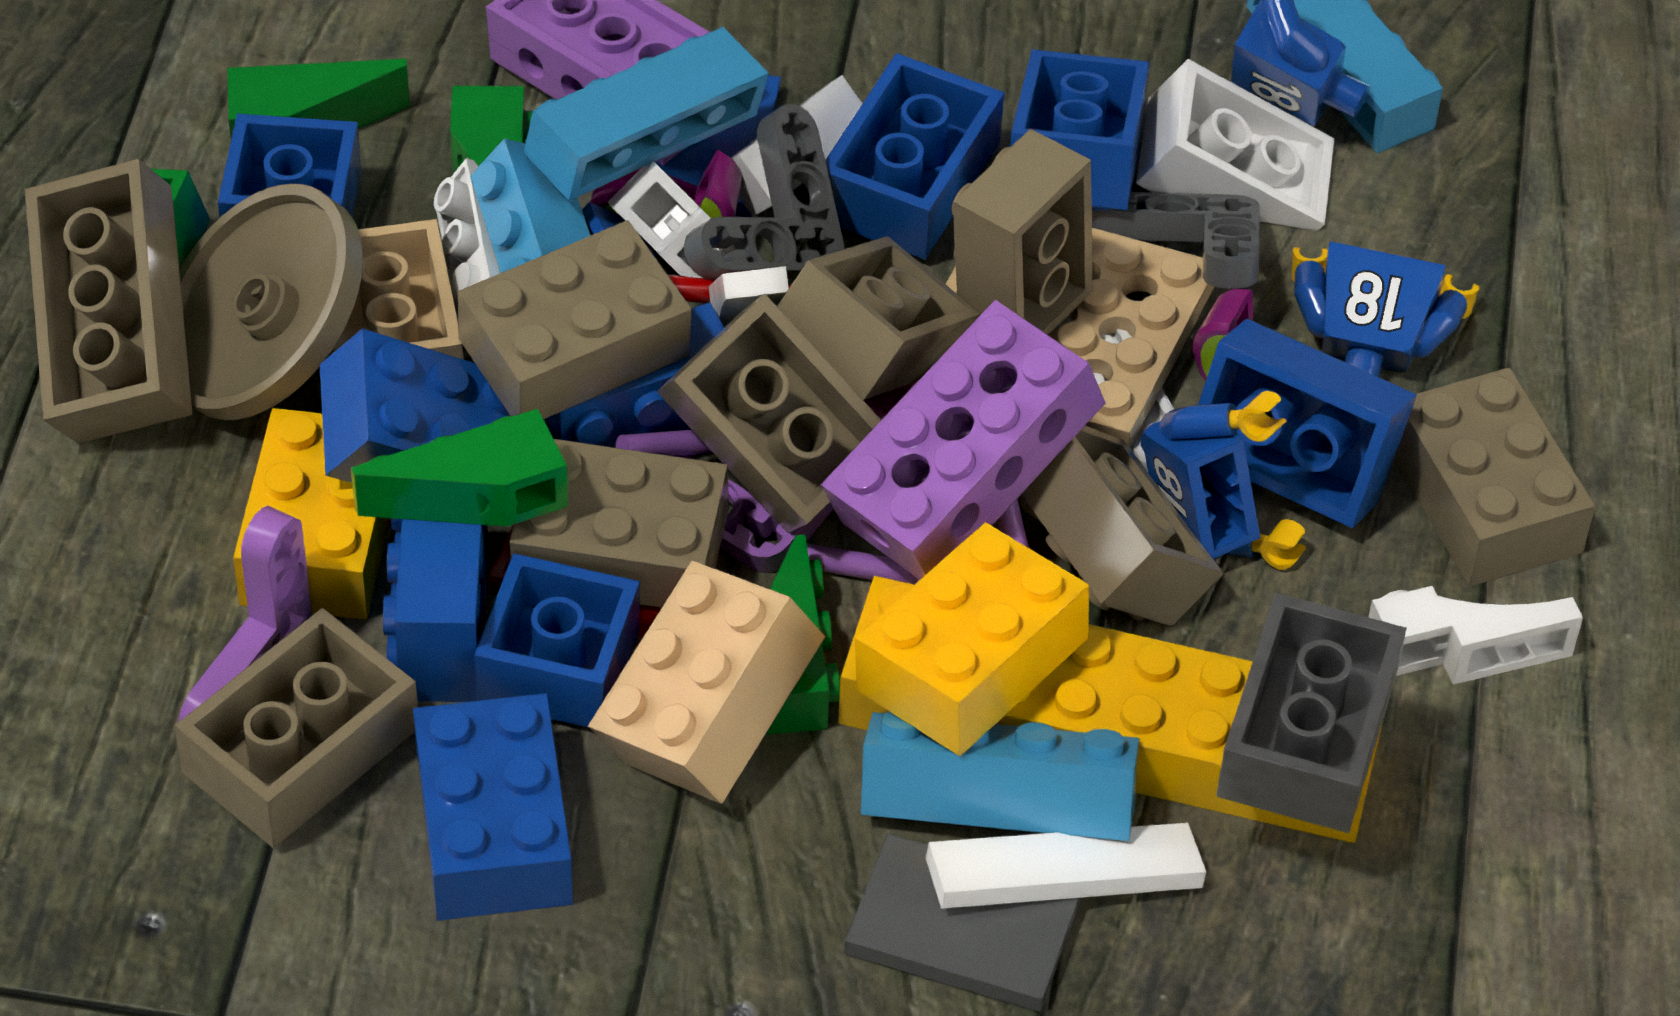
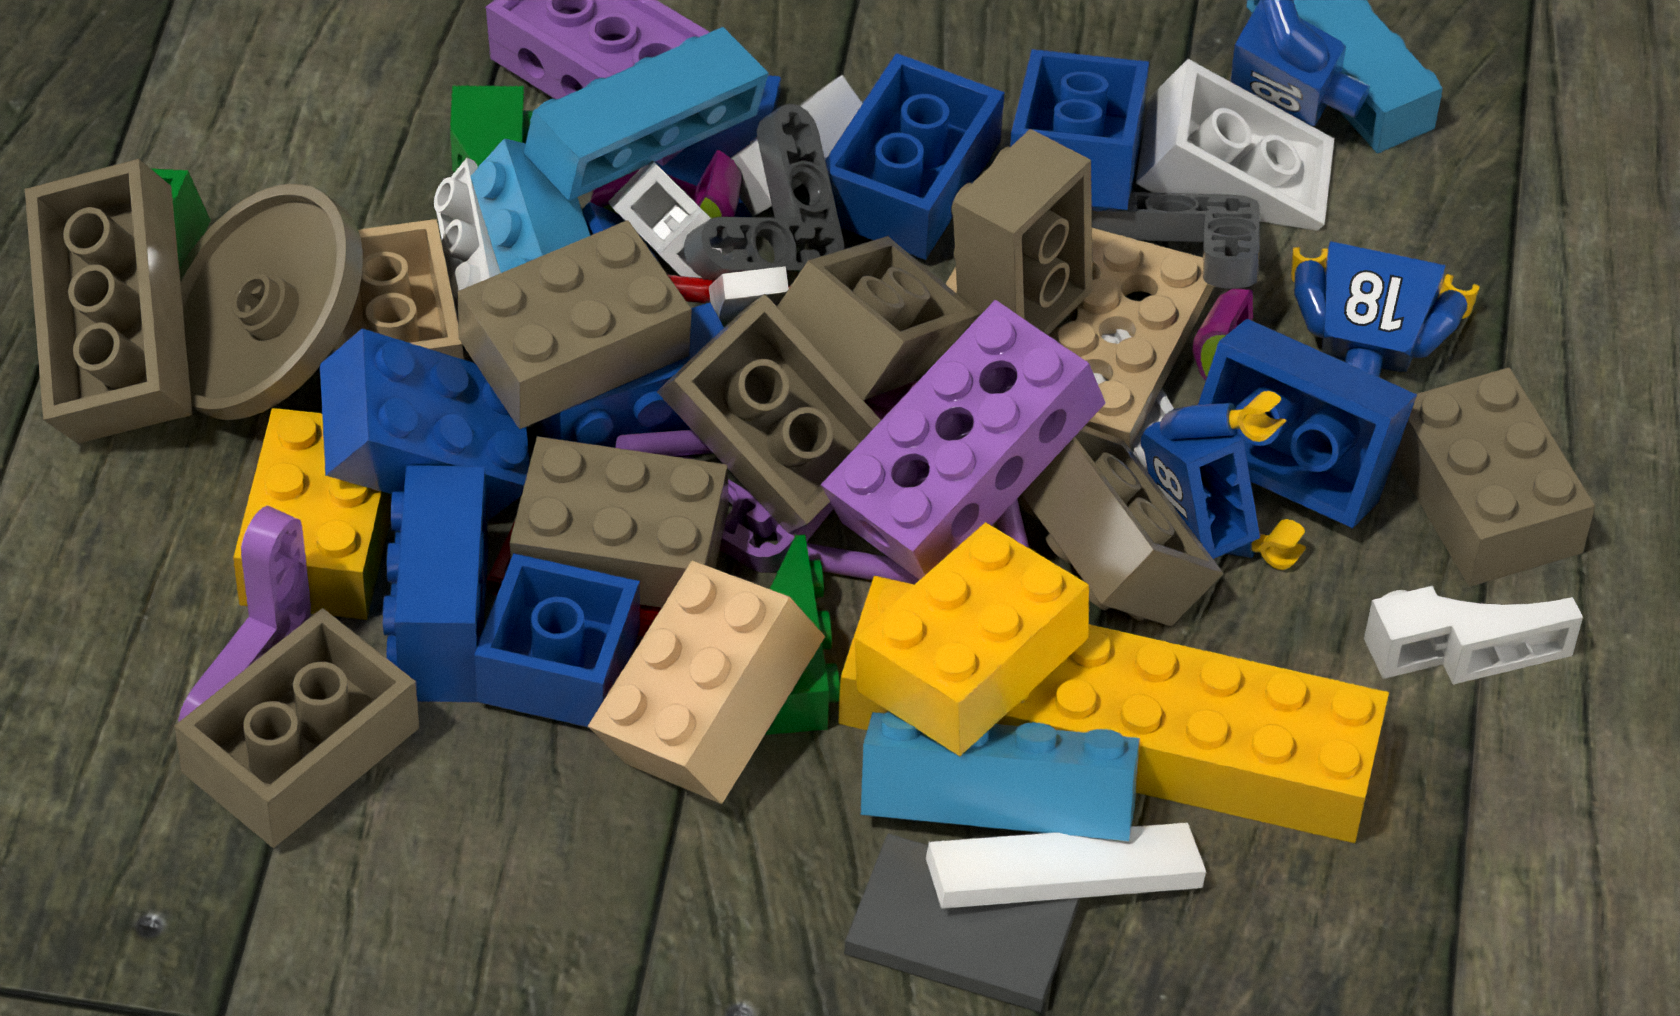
blue brick [218,113,362,218] -> none
green slope [227,58,410,139] -> none
green slope [351,408,568,526] -> none
blue brick [413,693,573,921] -> none
flat silver brick [1216,592,1407,833] -> none

